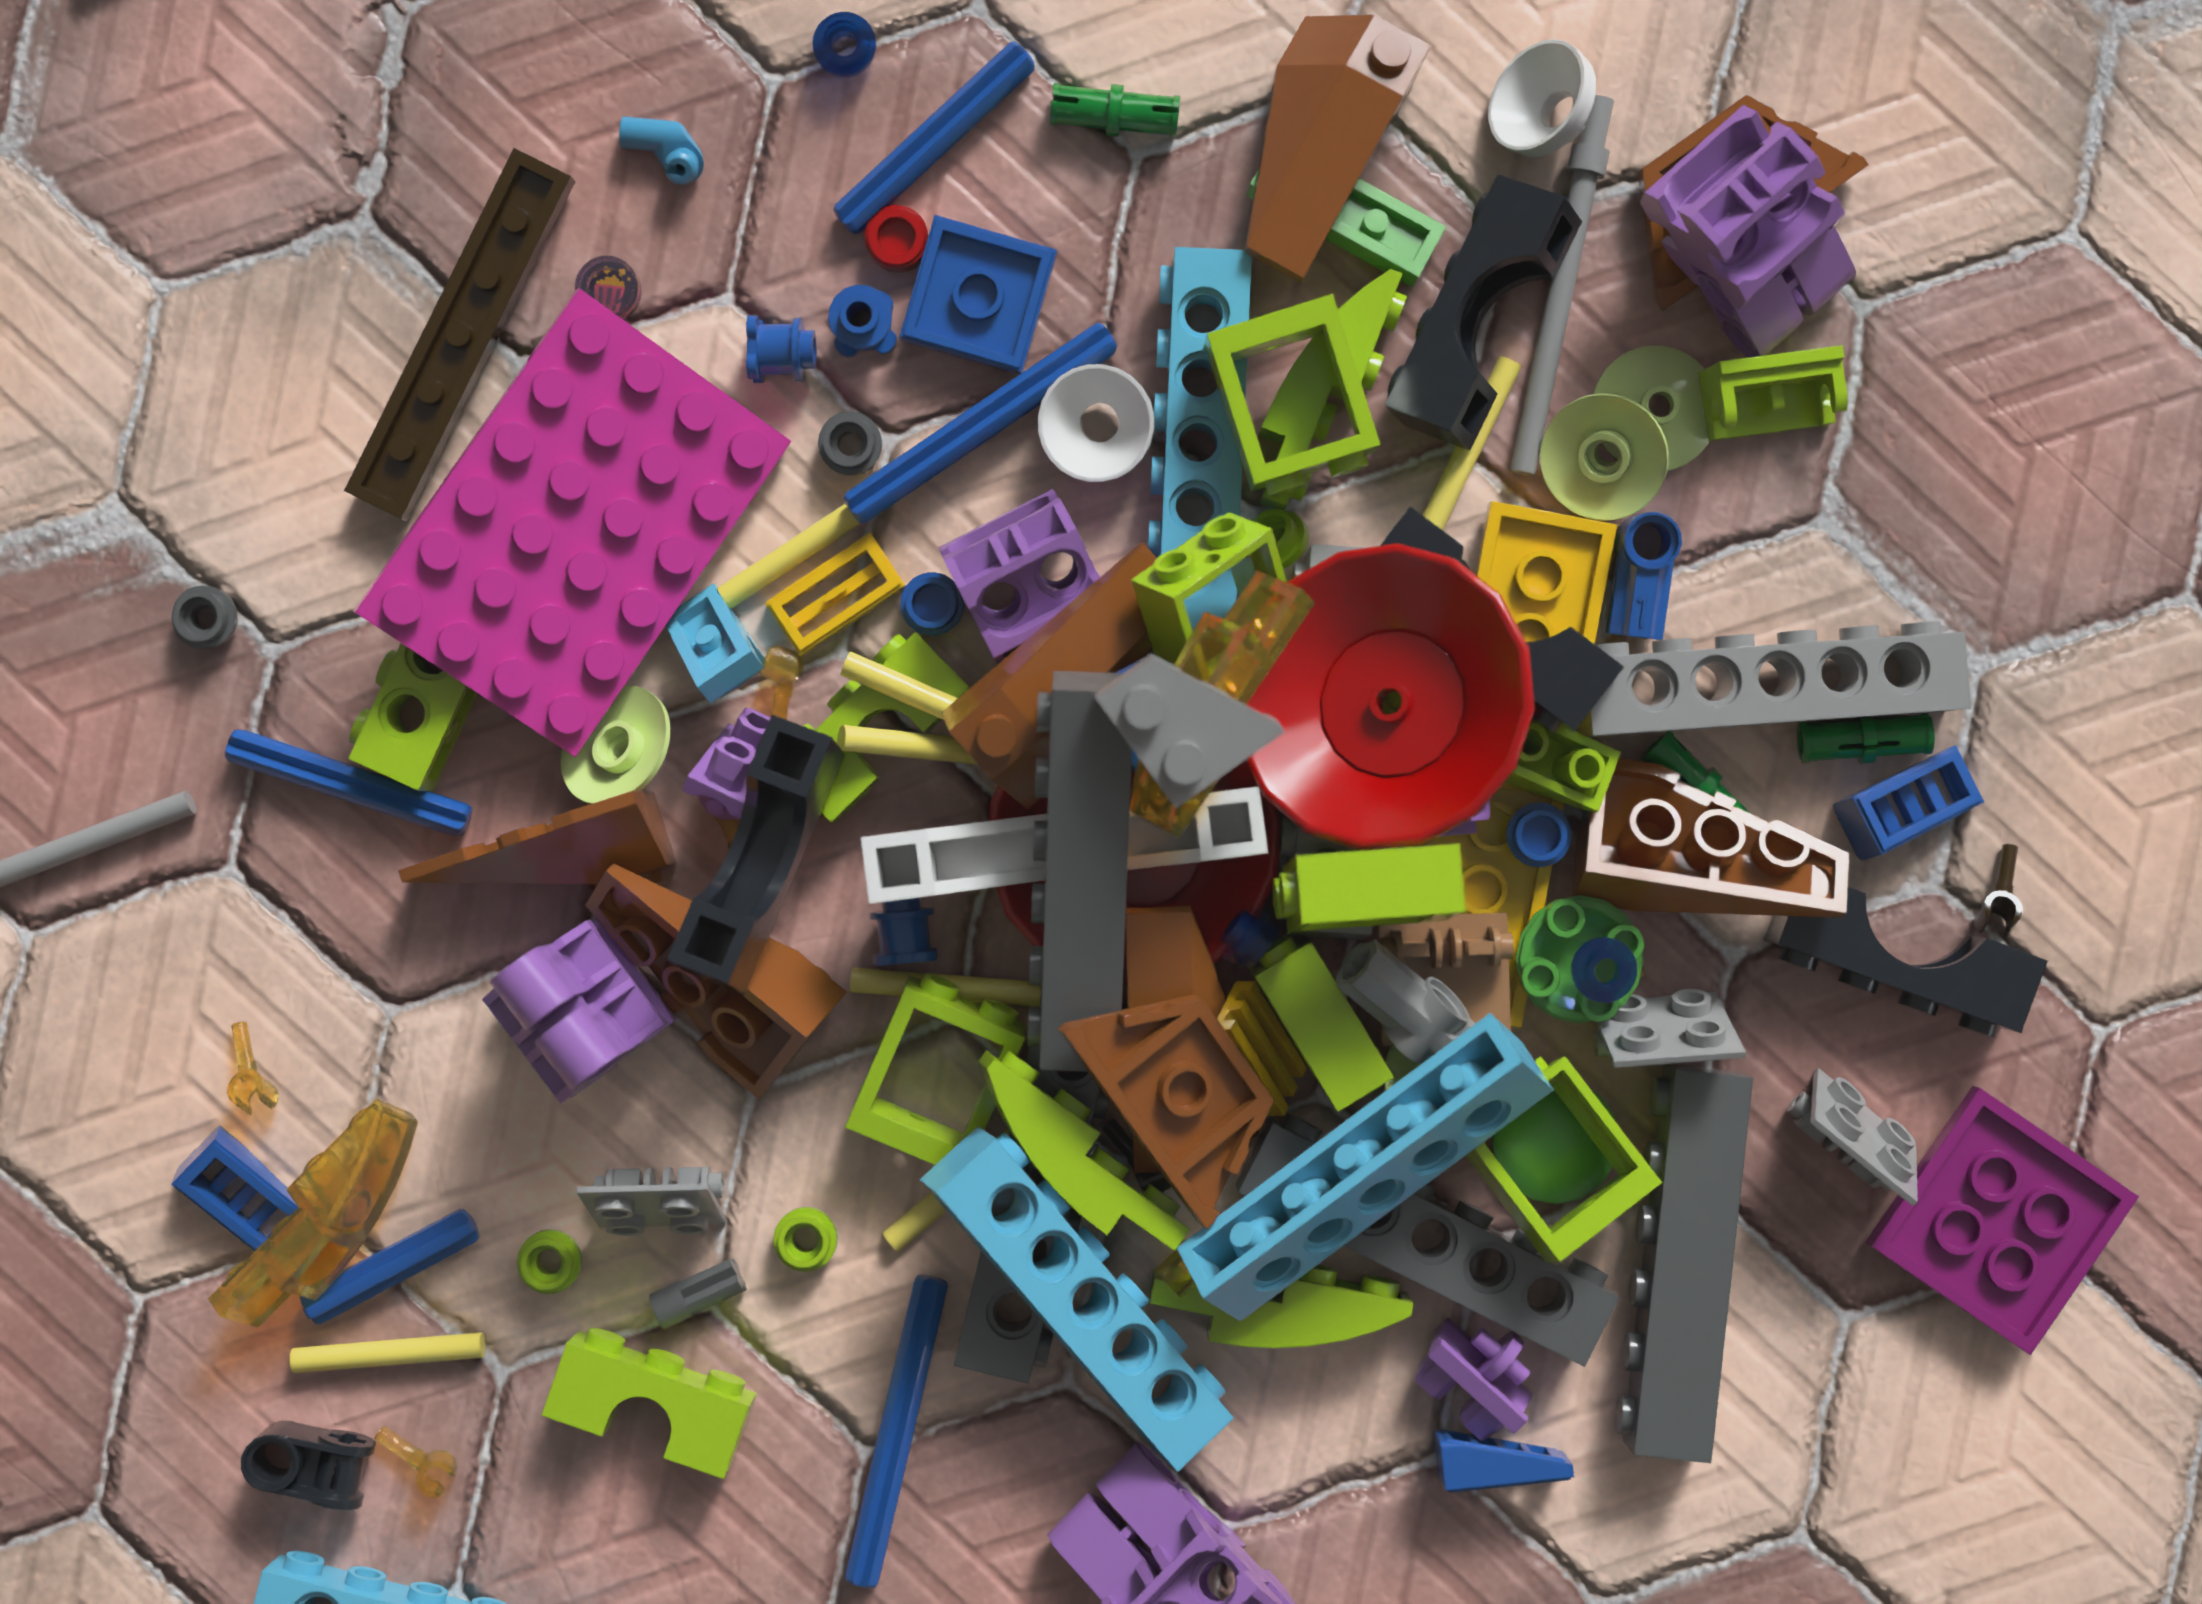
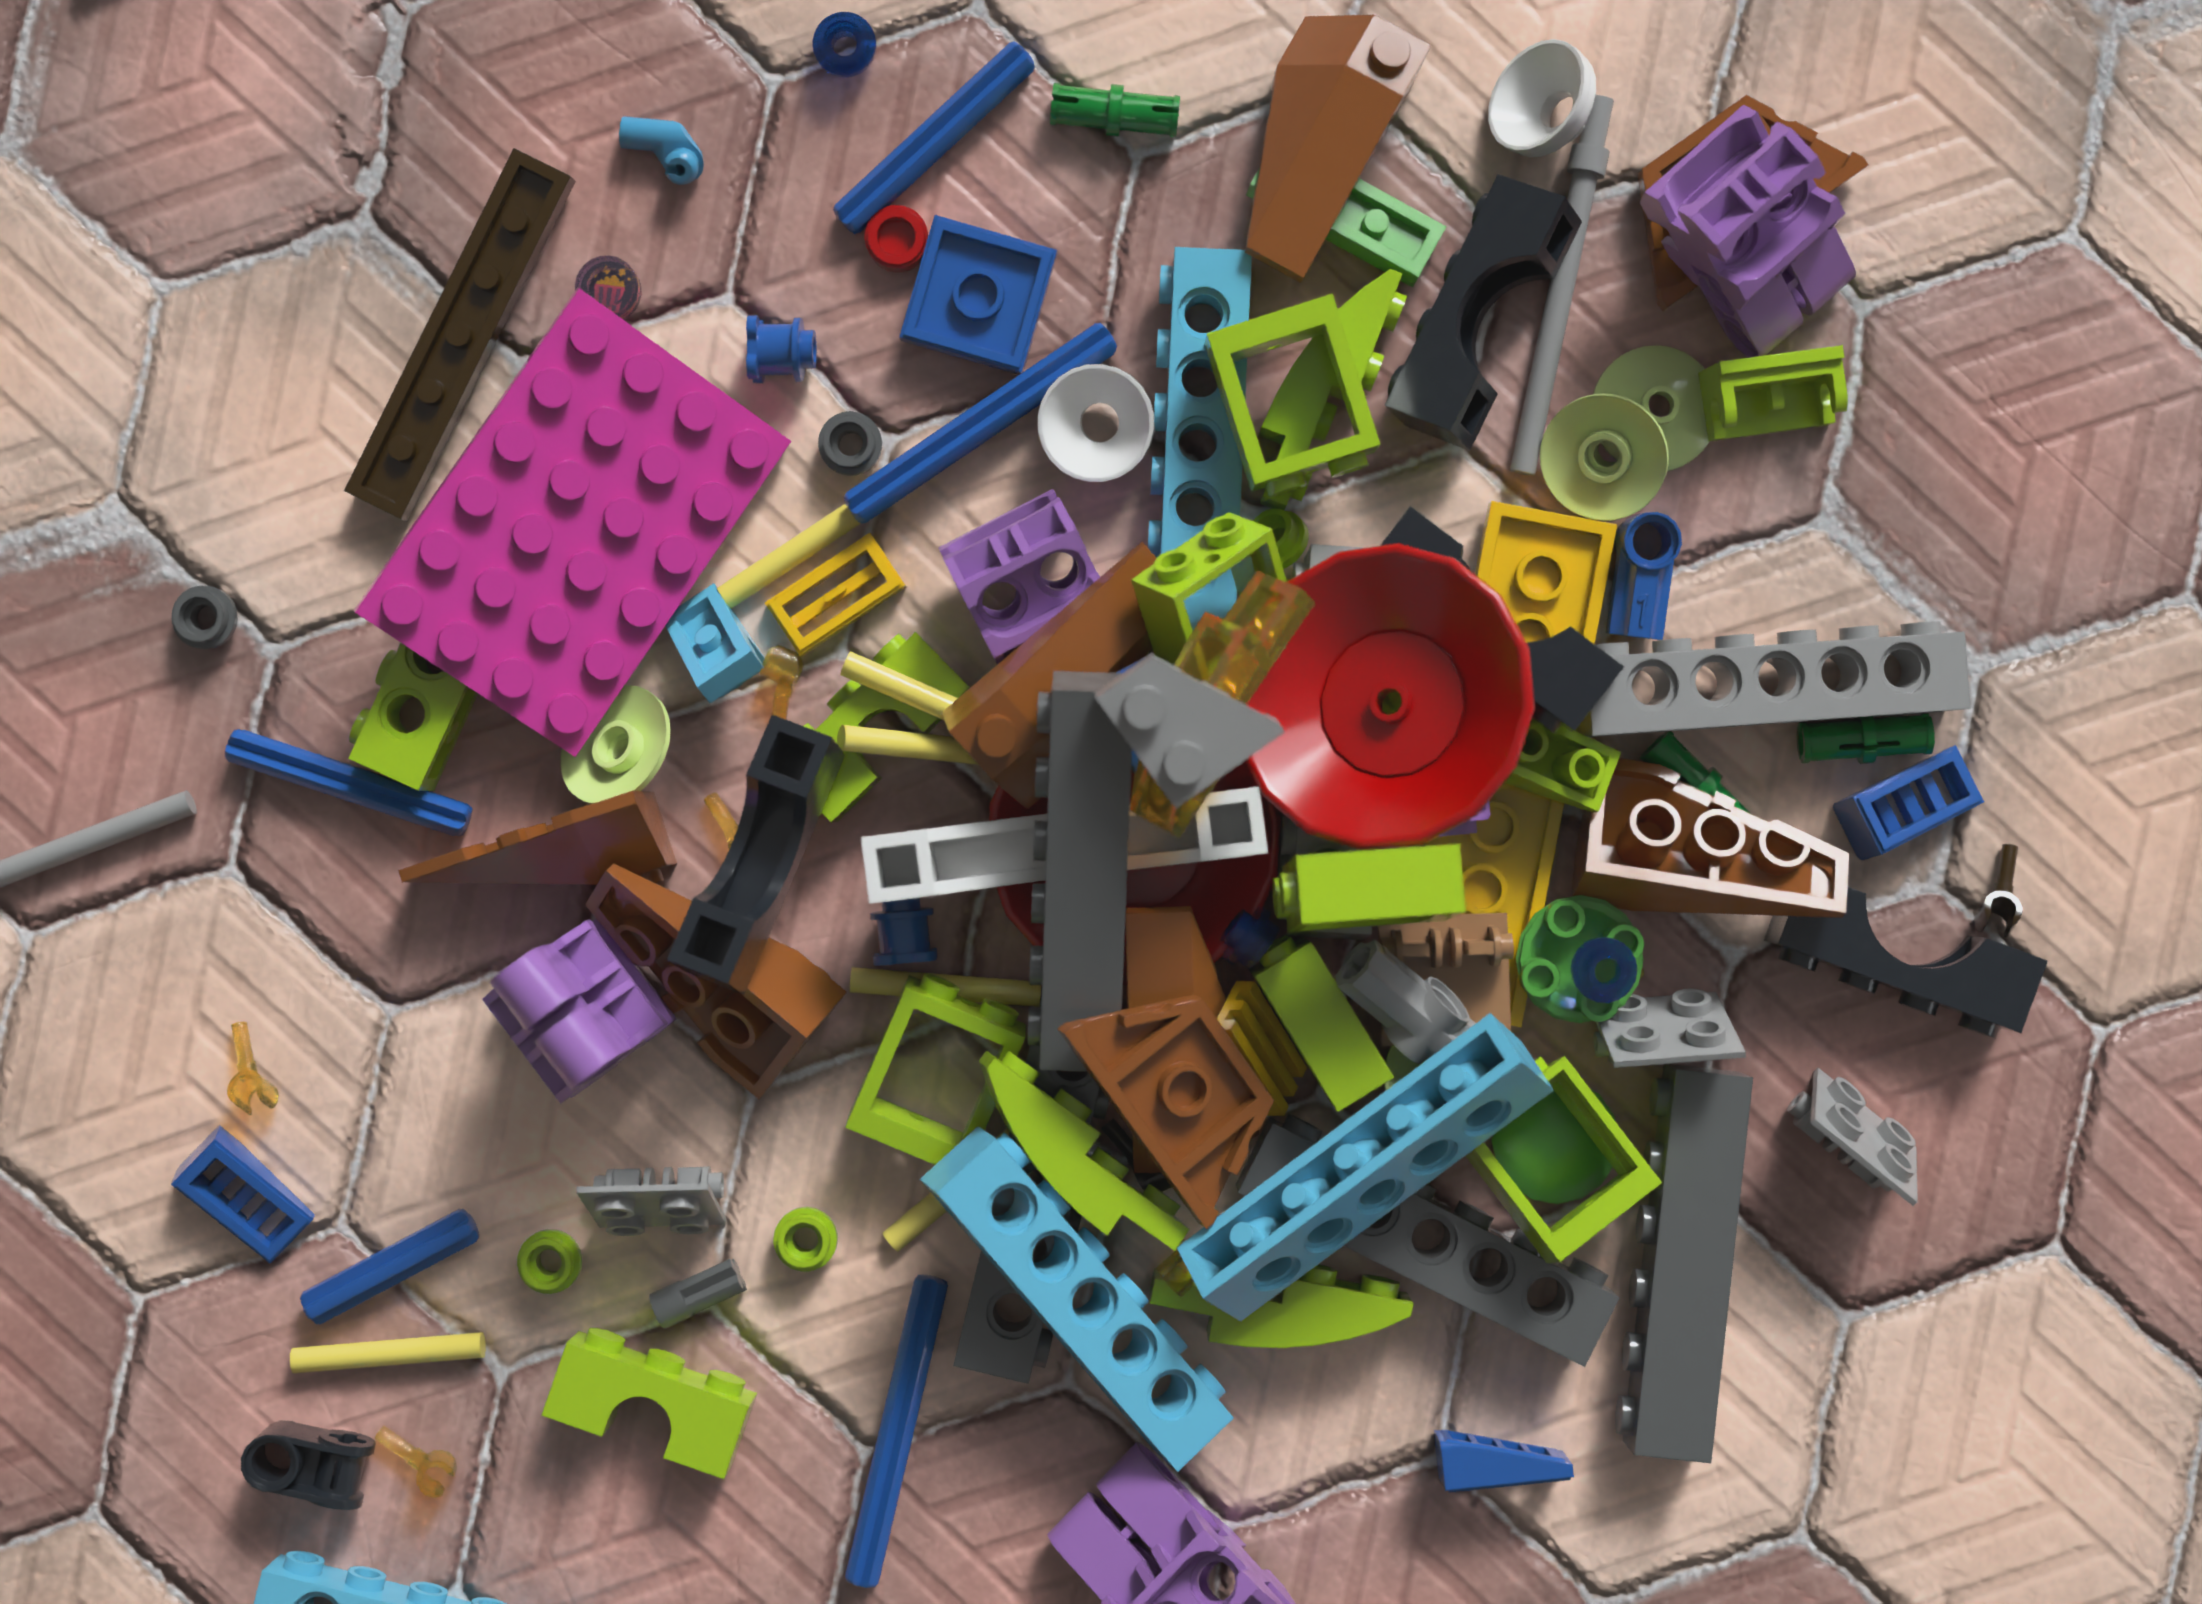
clear yellow slope [208,1098,418,1328] -> none
medium lavender hips [682,707,770,820] -> none
blue brick [828,285,897,358] -> none
blue plate [900,572,964,636] -> none
medium lavender hips [1415,1317,1532,1441] -> none
light yellow bar [1423,356,1522,530] -> none
blue plate [1506,803,1572,867] -> none
magenta plate [1865,1085,2139,1355] -> none

